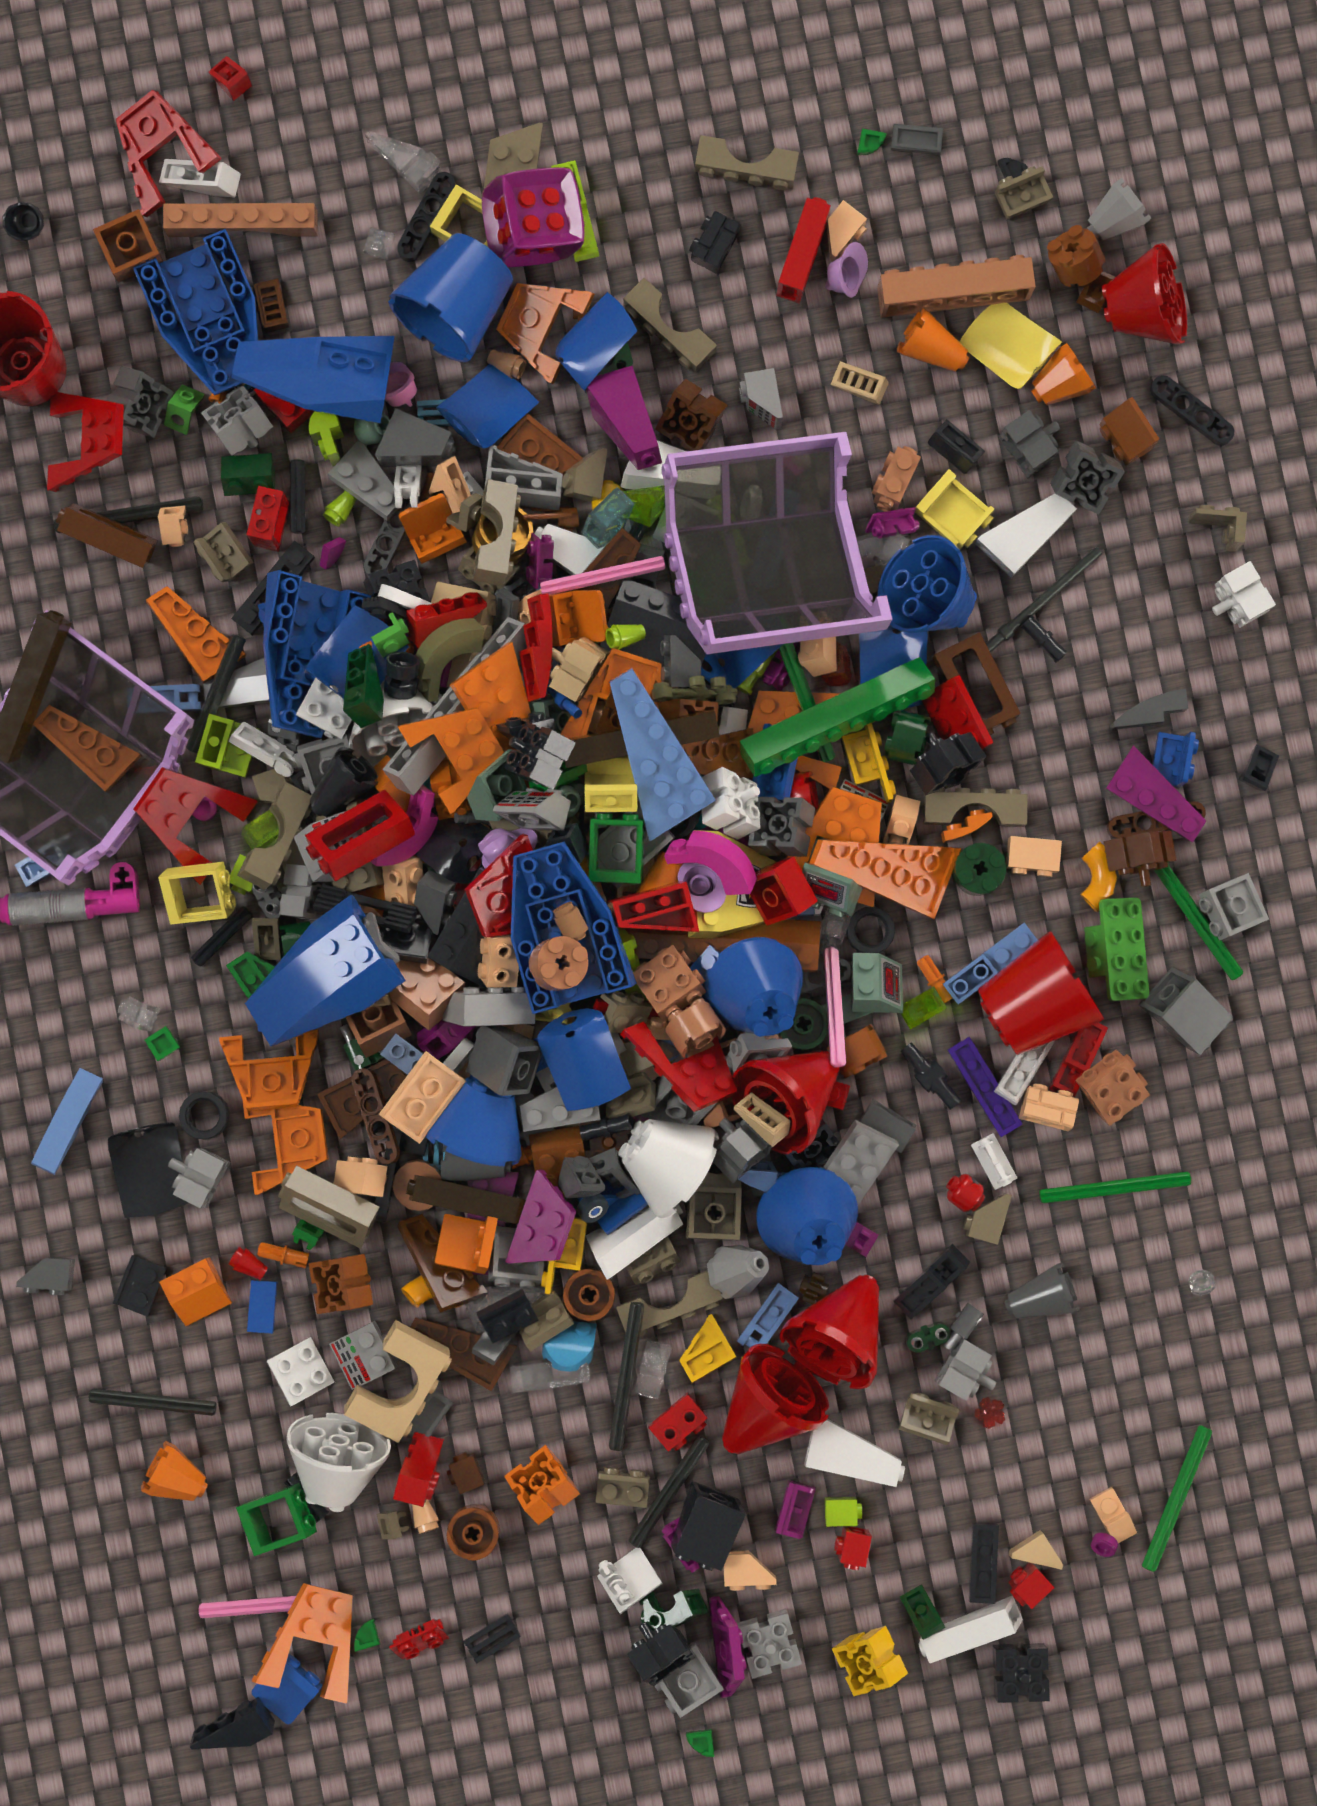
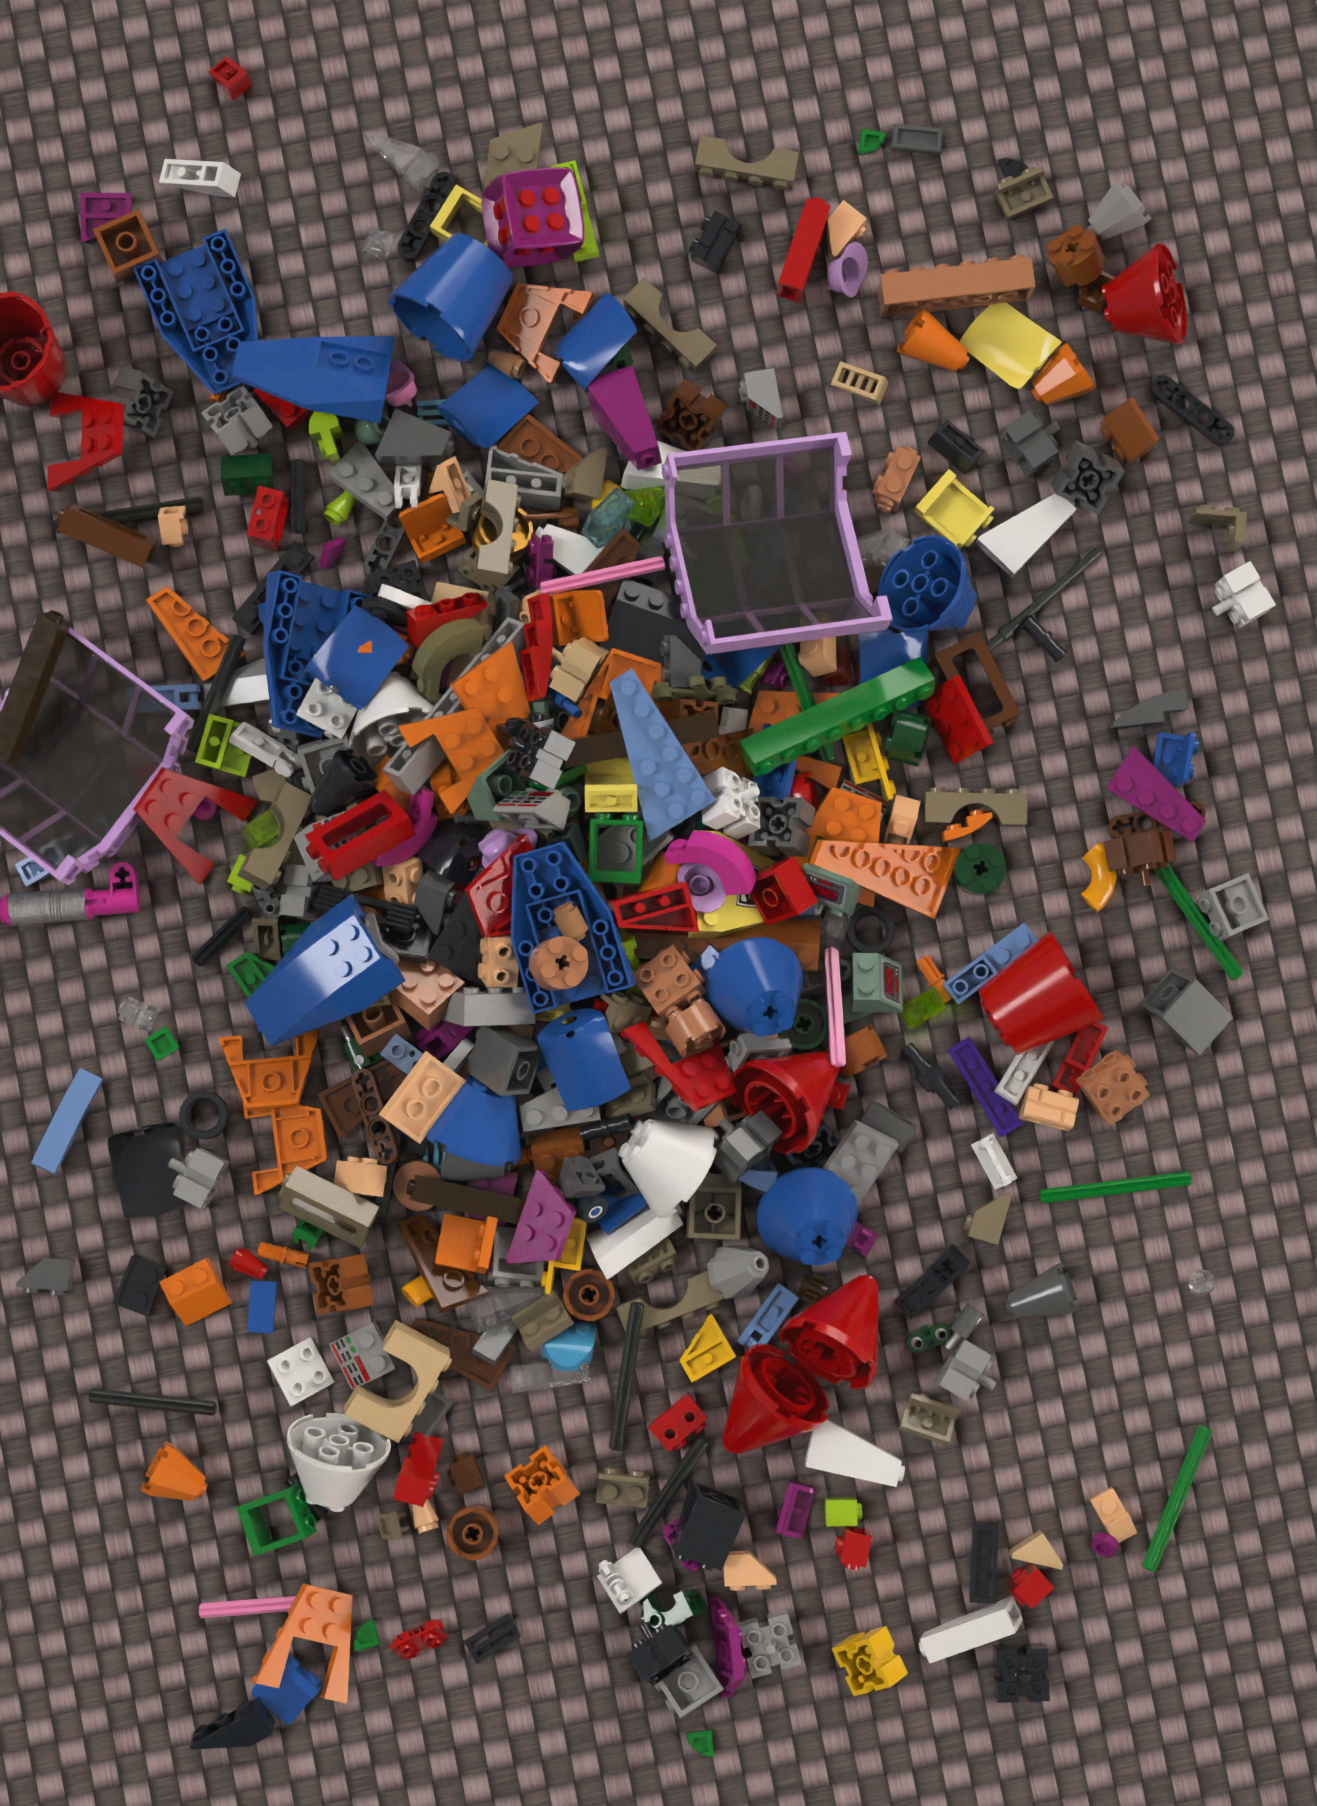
black hair [2,202,44,241] -> none
dark orange wing [33,705,142,793] -> none
wing [116,90,222,217] -> none
light yellow window [158,862,236,925] -> none
nougat arch [163,203,318,237] -> none
bright green bracket [164,385,204,435] -> none
dark tan bracket [194,522,254,582] -> none
reddish brown slope [254,278,290,333] -> none
dark green slope [343,644,384,728] -> none
bright green bracket [371,612,410,658] -> none
black wheel [384,652,420,699] -> none
black plate [476,1289,538,1344] -> none
lime cone [605,624,646,650] -> none
clear slope [633,1339,672,1400] -> none
tan slope [734,1092,791,1147] -> none
magenta hinge [865,507,919,539] -> none
dark green slope [900,1584,946,1640] -> none
black brick [909,732,987,795] -> none
red head [946,1174,985,1212] -> none
clear red plant [974,1397,1005,1429] -> none
light nougat brick [1006,836,1062,877] -> none
bright green bracket [1084,898,1149,1001] -> none
black slope [1238,744,1279,791] -> none
none -> magenta wing [80,193,132,243]

